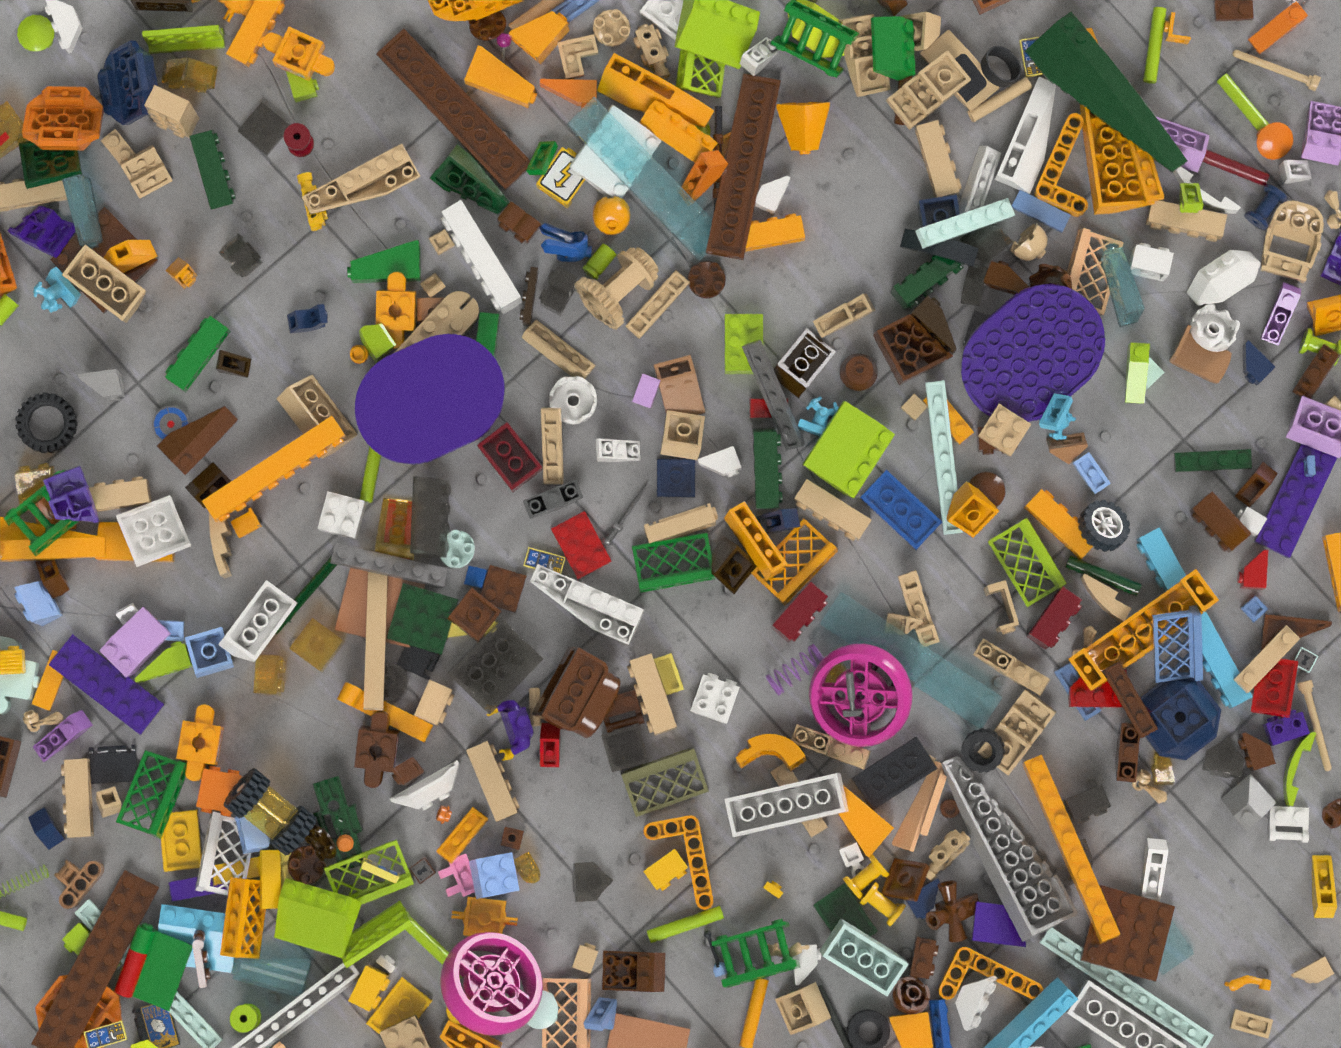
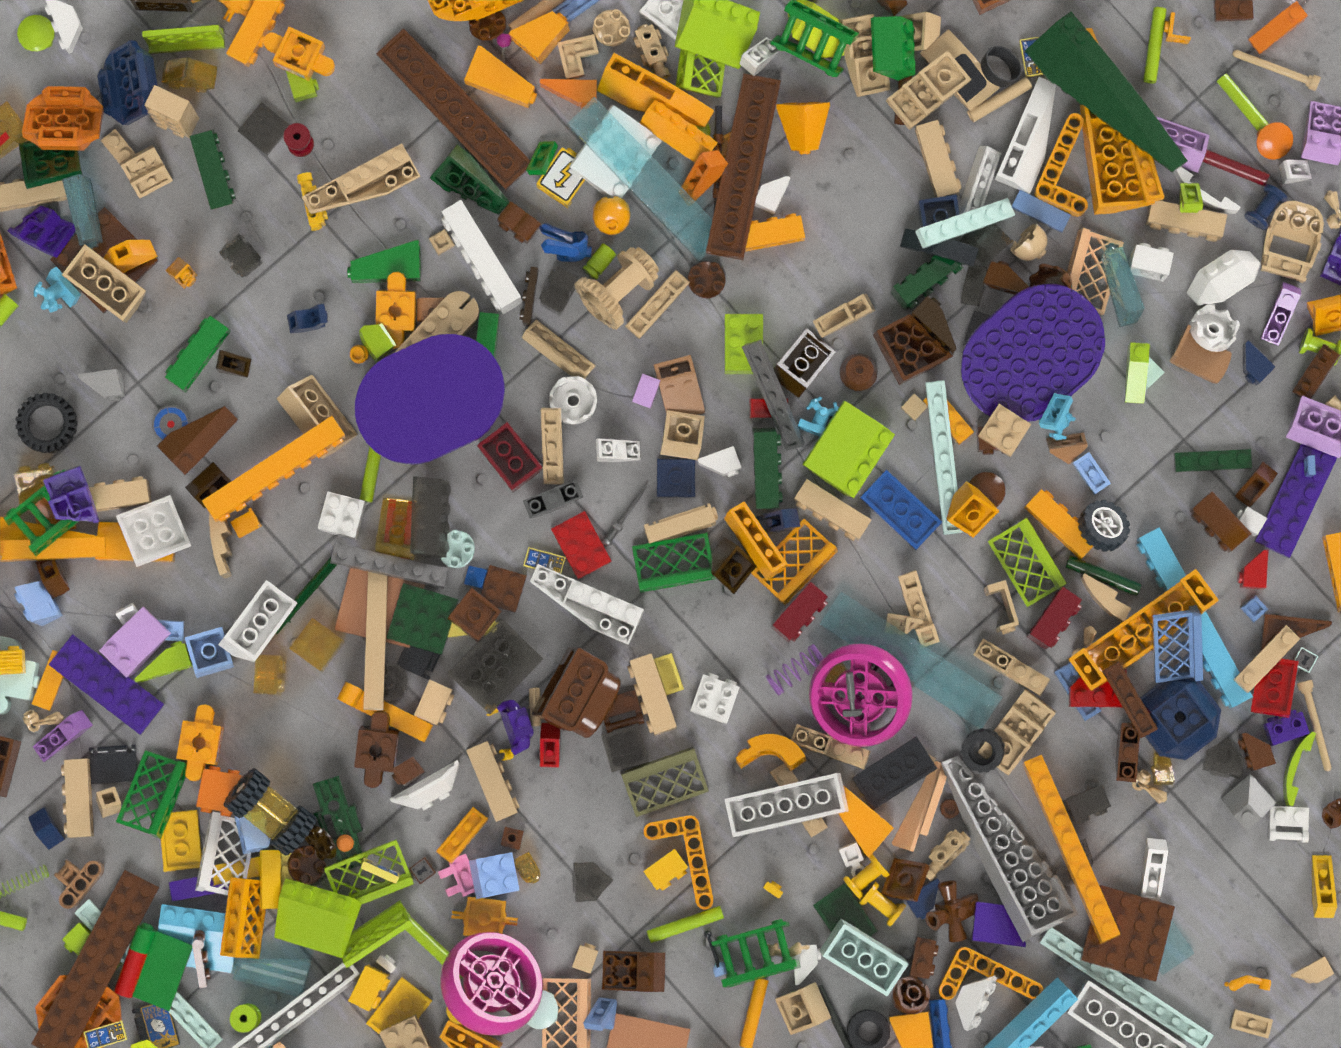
tan tile [420,273,446,298] -> none
orange plate [436,805,452,824] -> none

